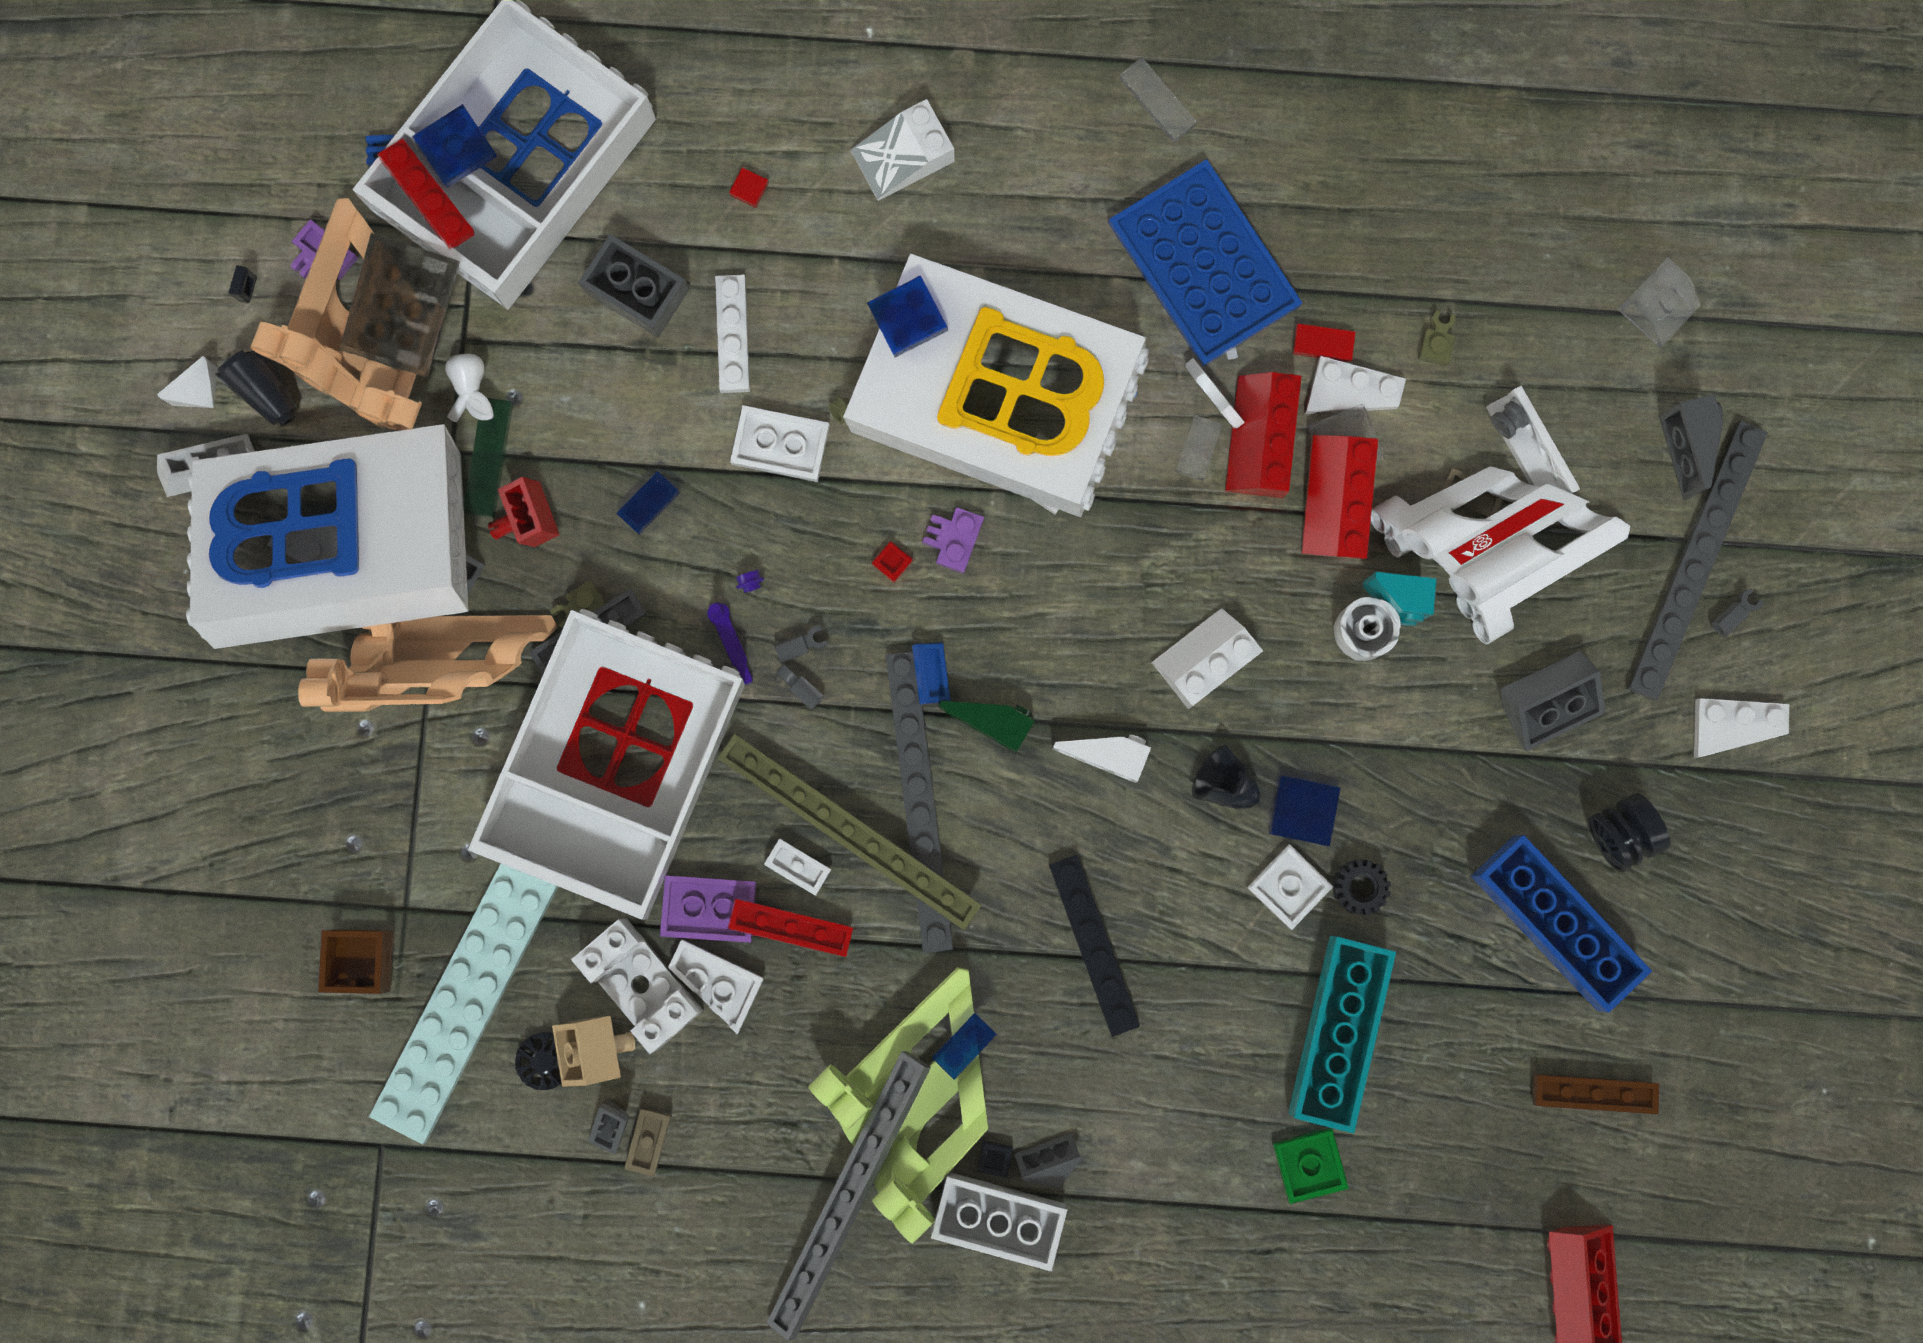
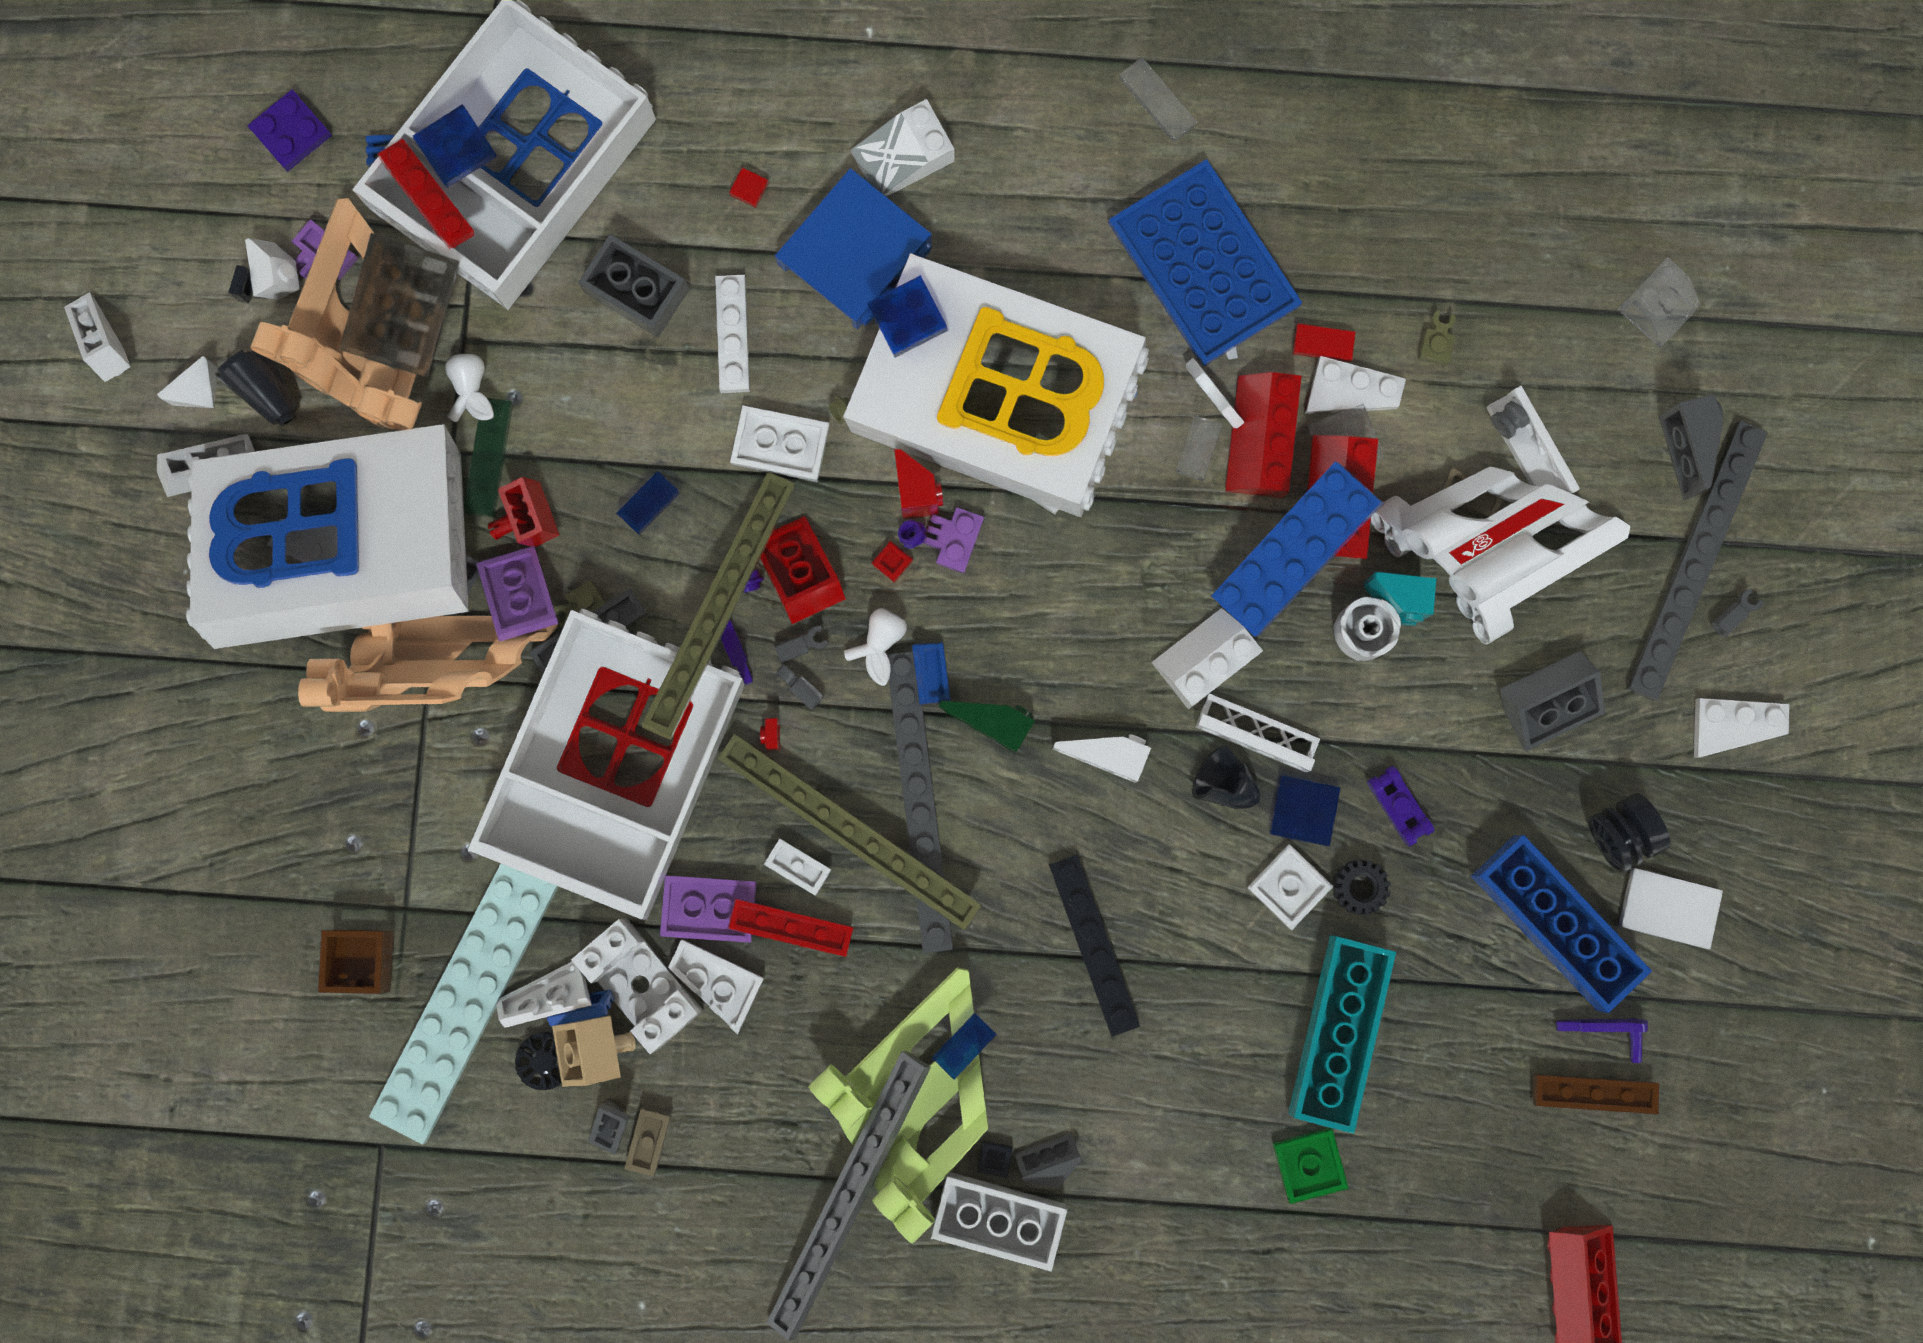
none -> white slope [64,292,131,382]
none -> white slope [245,238,300,300]
none -> dark purple plate [247,89,332,172]
none -> medium lavender plate [476,546,558,641]
none -> white wing [496,962,592,1028]
none -> blue tile [547,990,615,1026]
none -> olive plate [642,472,795,740]
none -> red slope [760,516,846,624]
none -> red plate [760,718,781,751]
none -> blue panel [775,168,932,330]
none -> white piece [844,608,907,686]
none -> red slope [894,449,943,519]
none -> dark purple plate [898,520,926,549]
none -> white fence [1195,694,1320,772]
none -> blue brick [1211,461,1384,637]
none -> dark purple plate [1367,765,1435,847]
none -> dark purple piece [1556,1018,1648,1063]
none -> white tile [1618,868,1723,950]

